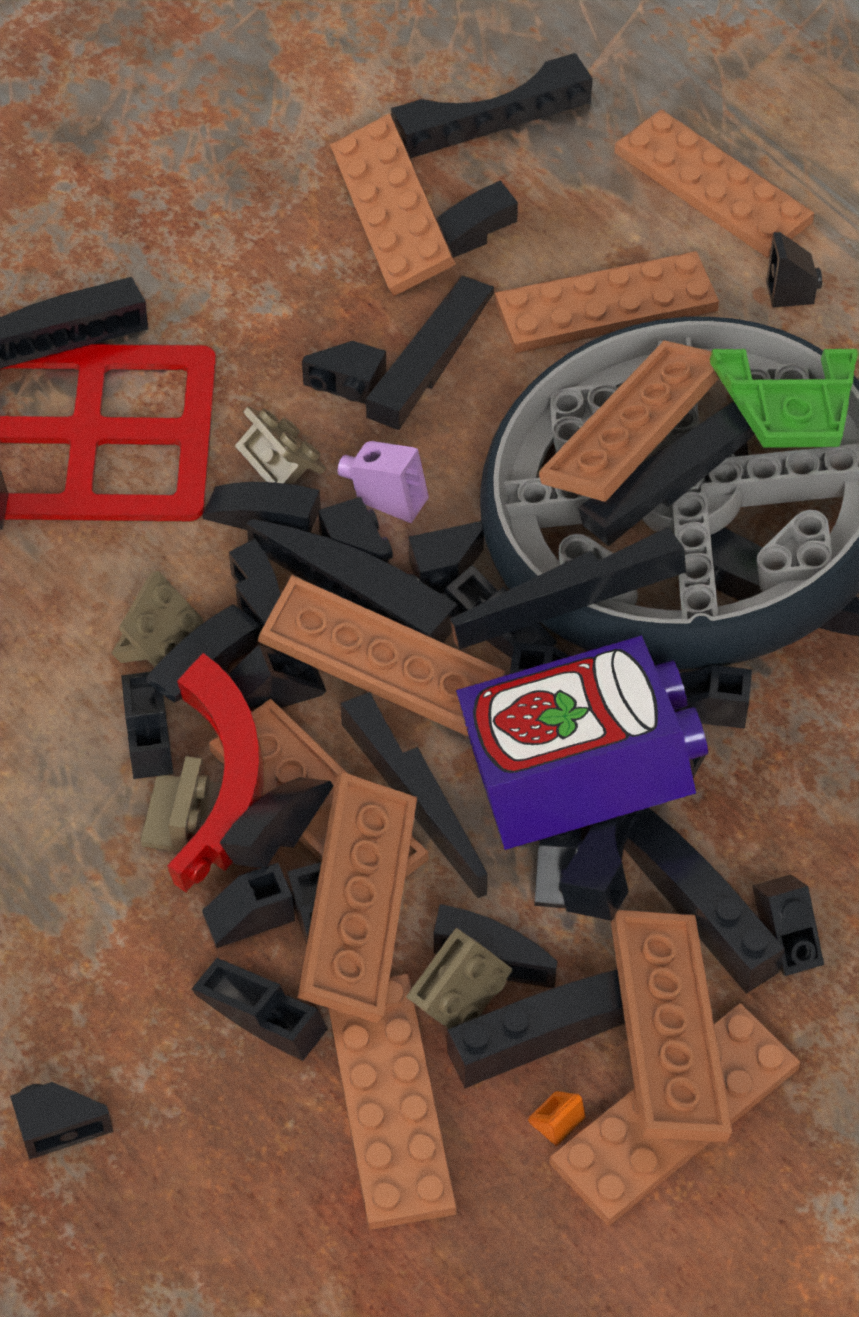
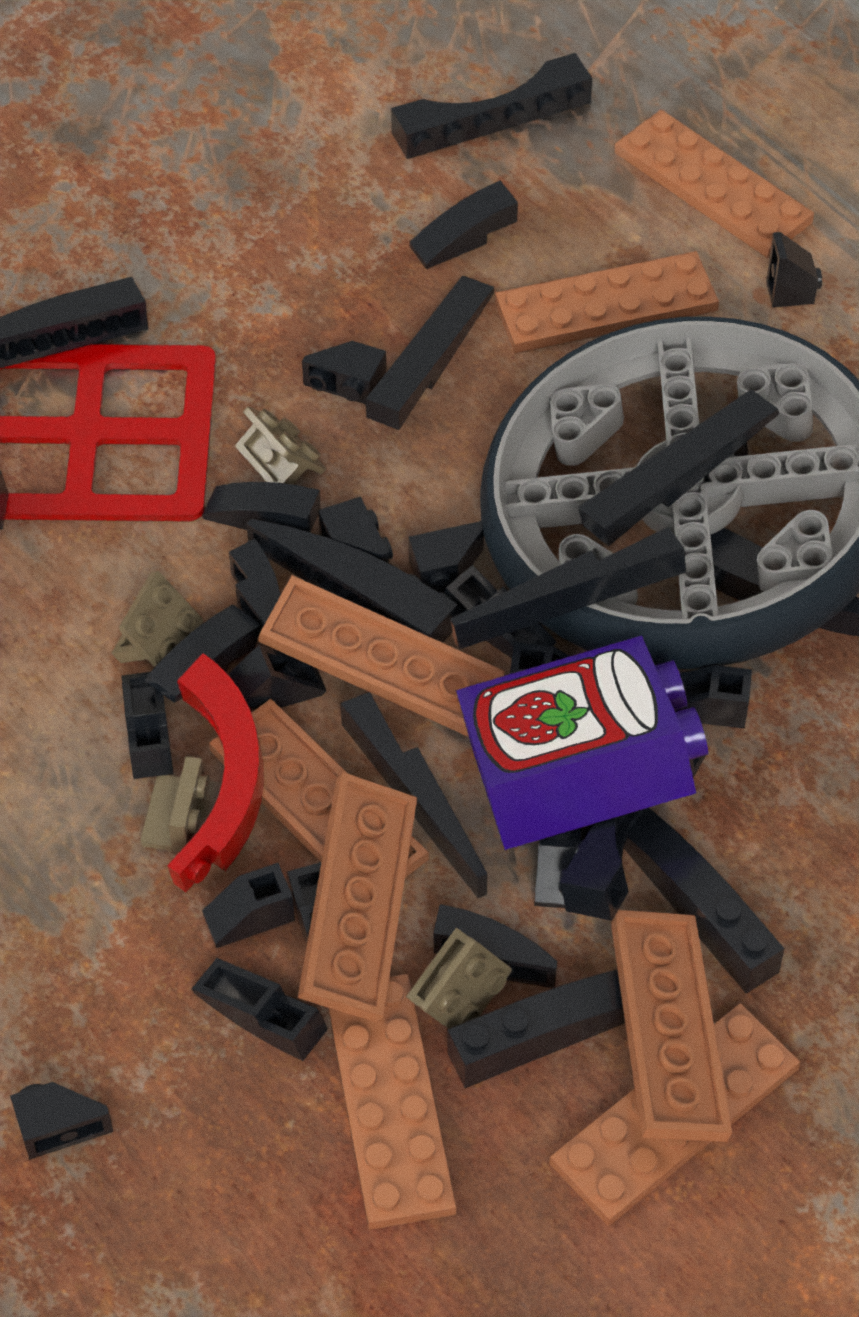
black slope [219,777,334,869] -> none
nougat plate [330,113,456,296] -> none
lavender torso [338,441,429,523] -> none
orange slope [528,1091,586,1147] -> none
nougat plate [539,340,719,502] -> none
bright green wing [709,349,858,448] -> none
black slope [752,874,824,976] -> none

